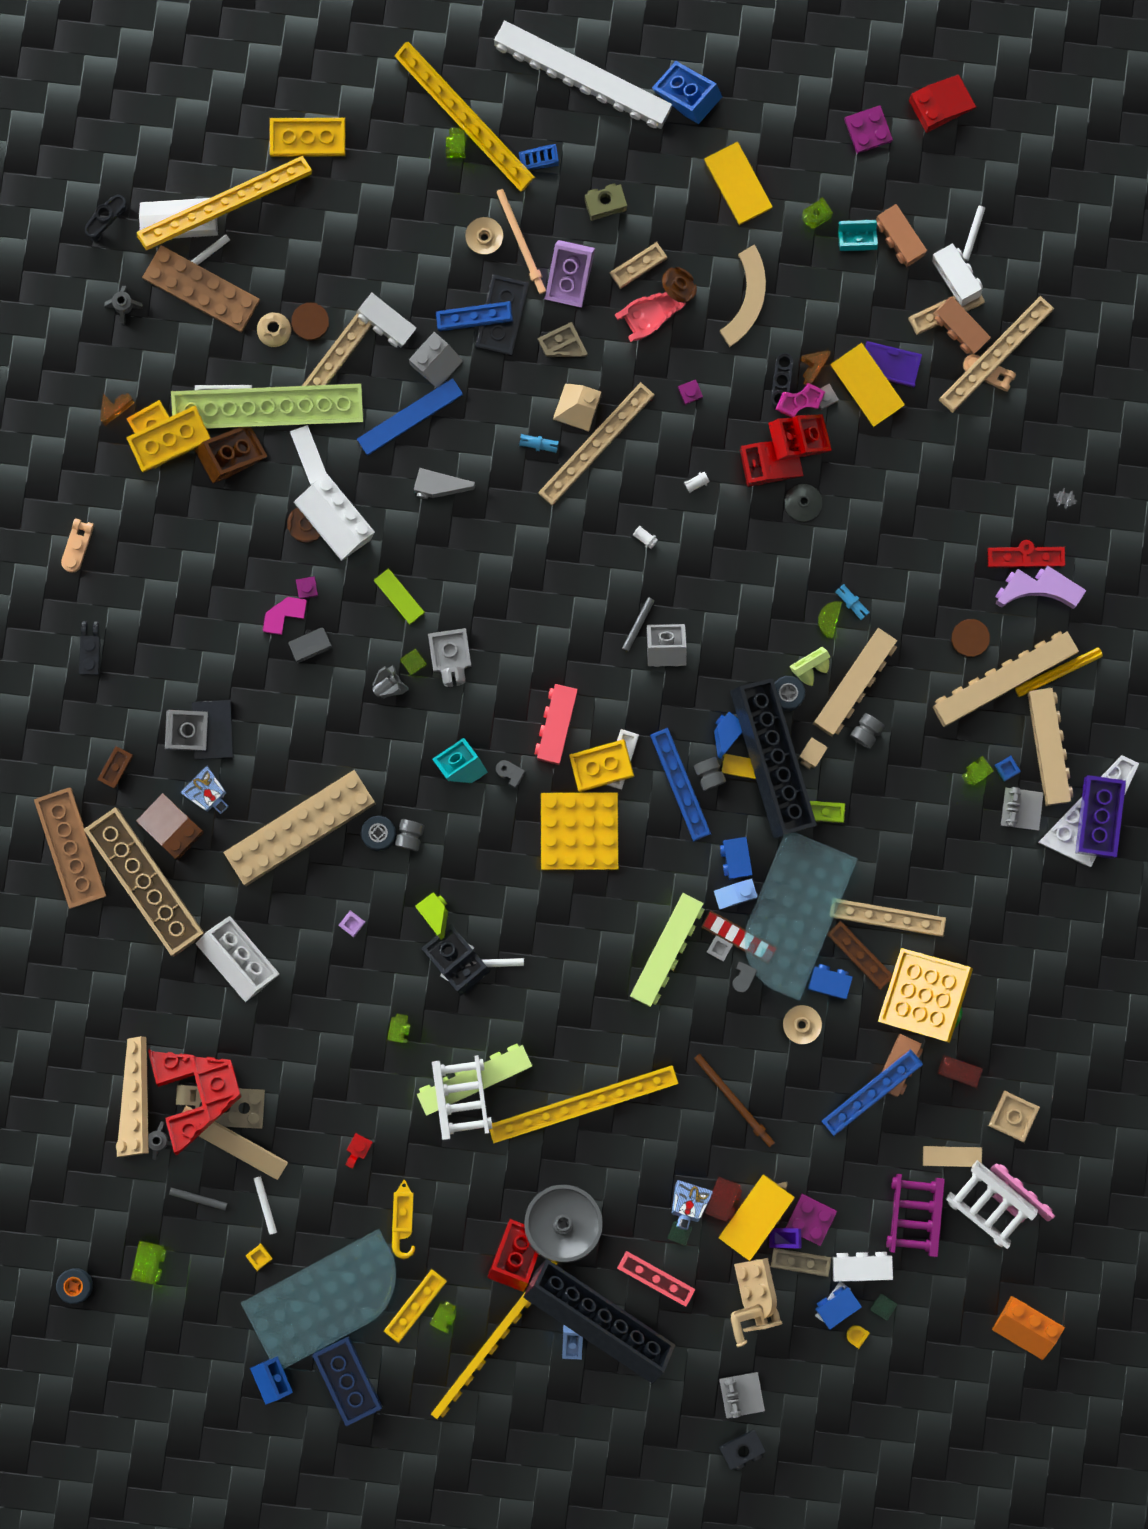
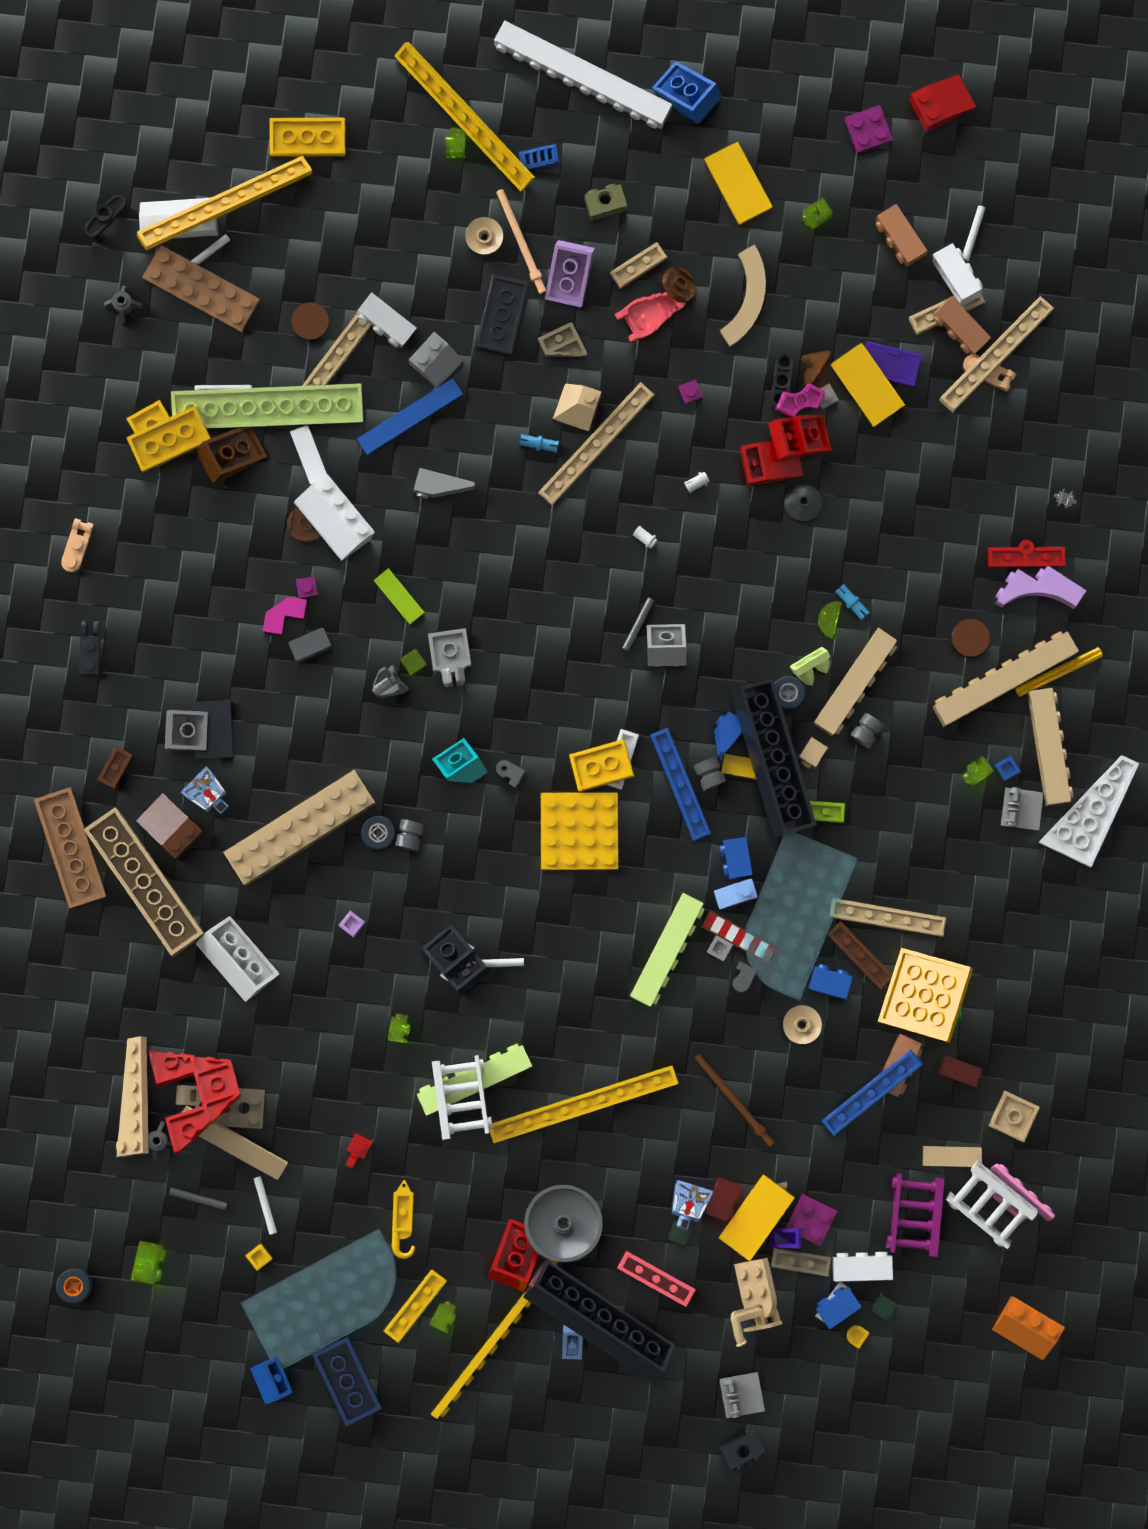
clear orange slope [100,393,135,426] -> none
tan piece [257,312,291,347] -> none
lime slope [415,892,448,940] -> none
blue tile [436,301,513,331] -> none
coral brick [534,684,578,765] -> none
teal bracket [838,220,878,251] -> none
dark purple brick [1075,775,1126,859] -> none

